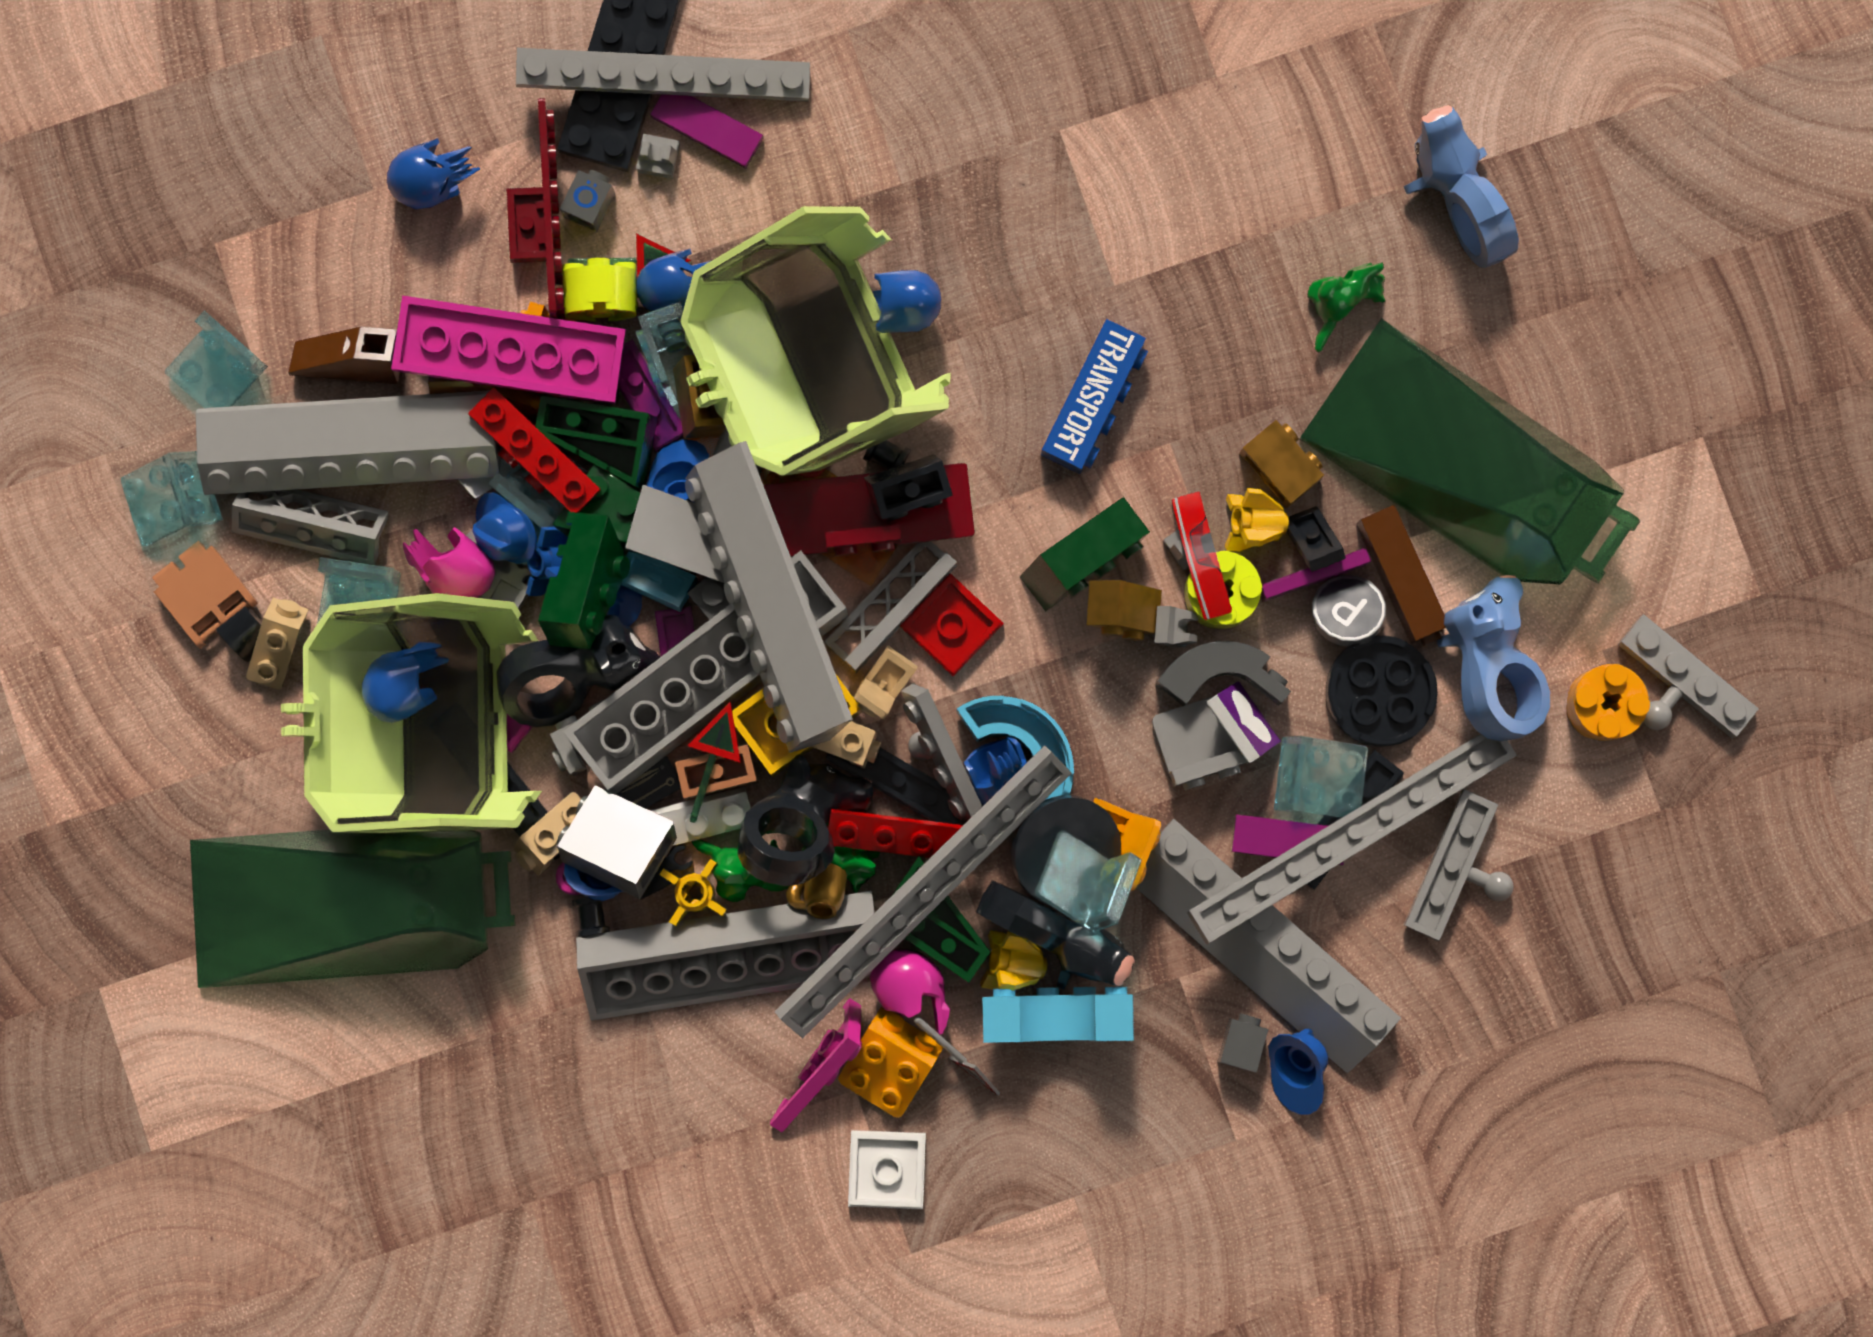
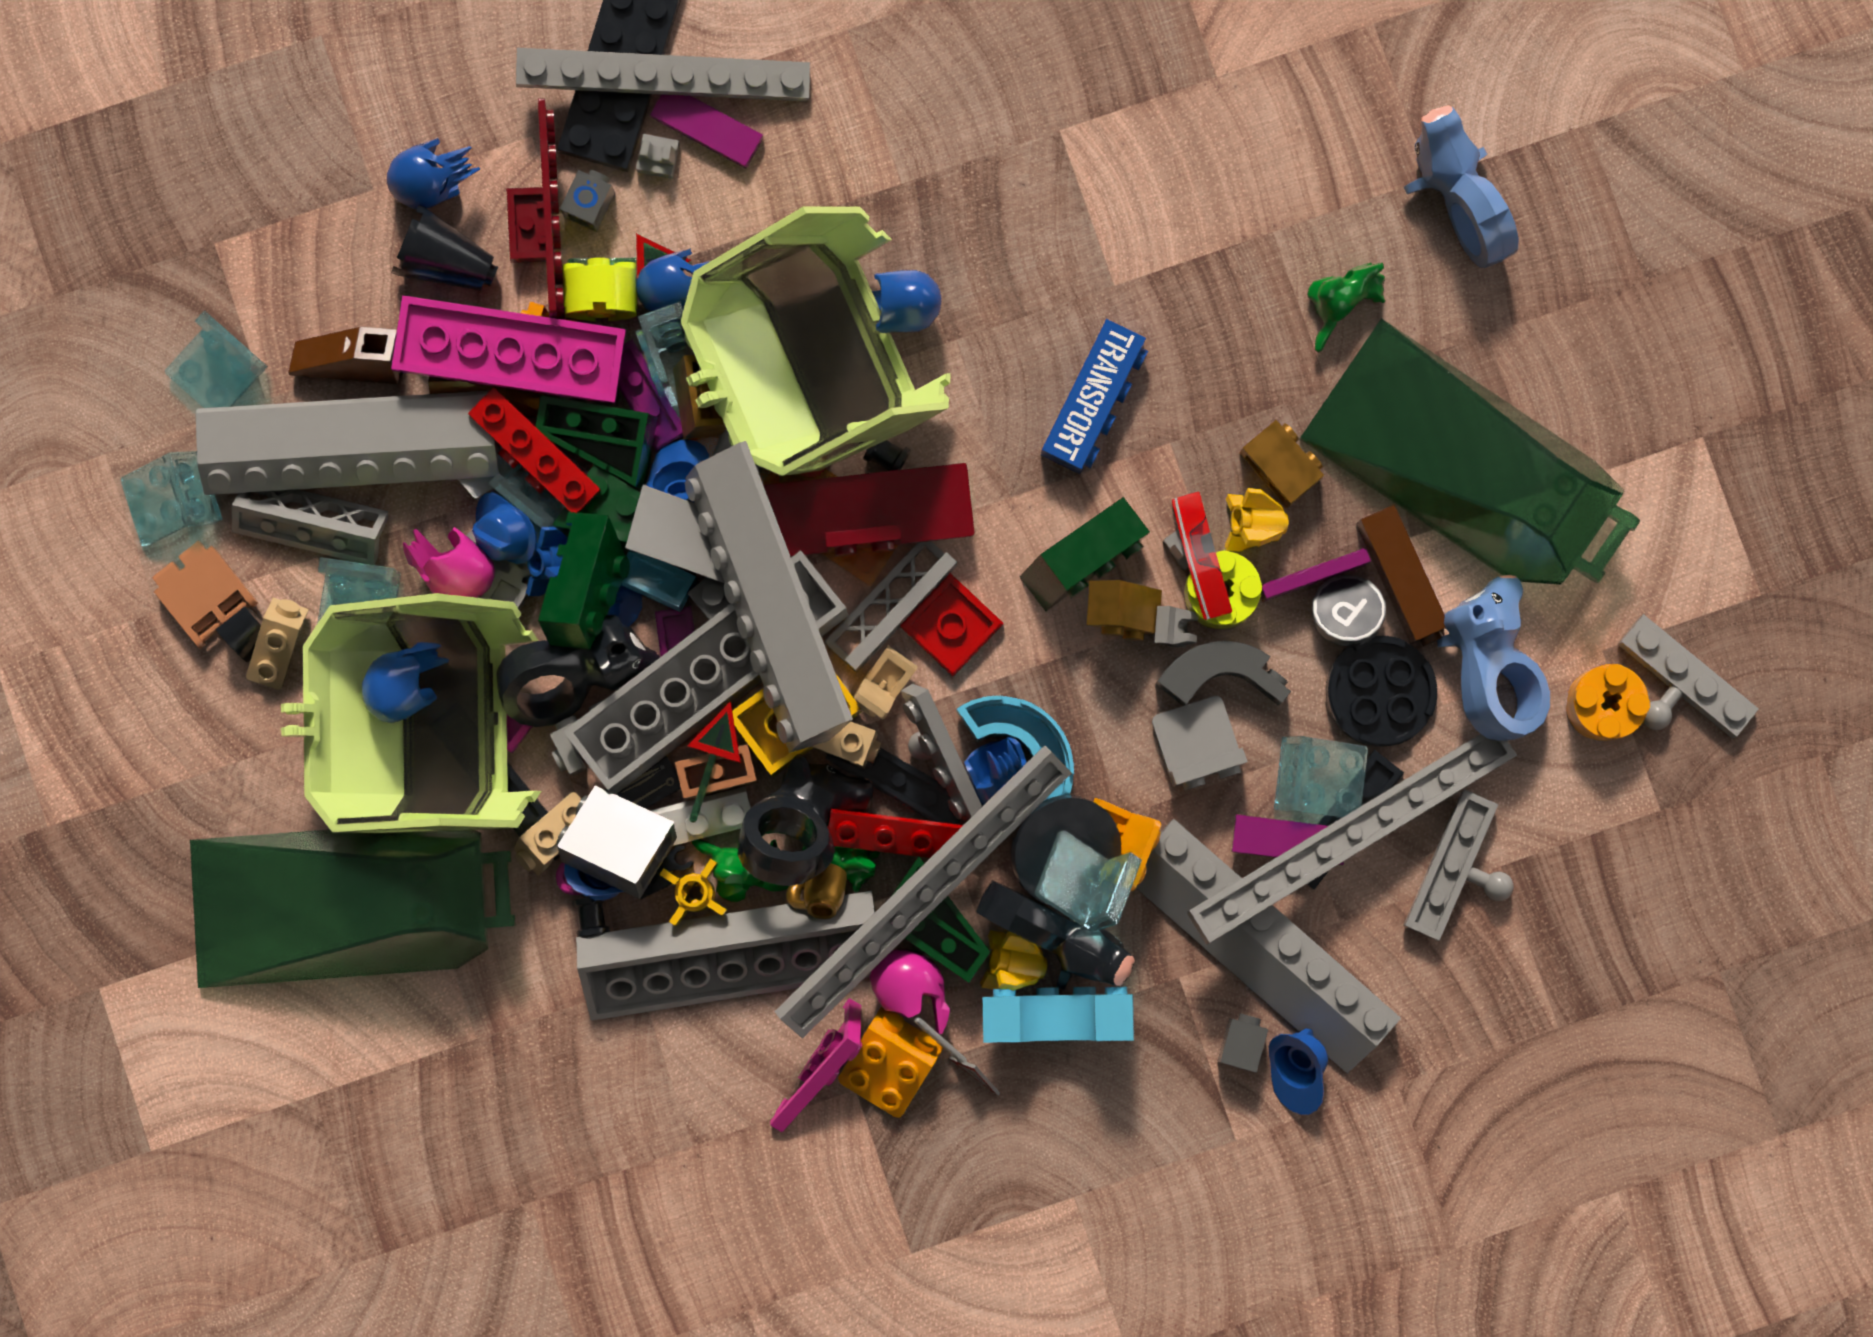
white tile [848,1130,926,1209] -> none
black brick [864,454,953,520] -> none
tile [1207,681,1281,763] -> none
black plate [1287,506,1346,572] -> none
none -> black cone [391,205,498,291]

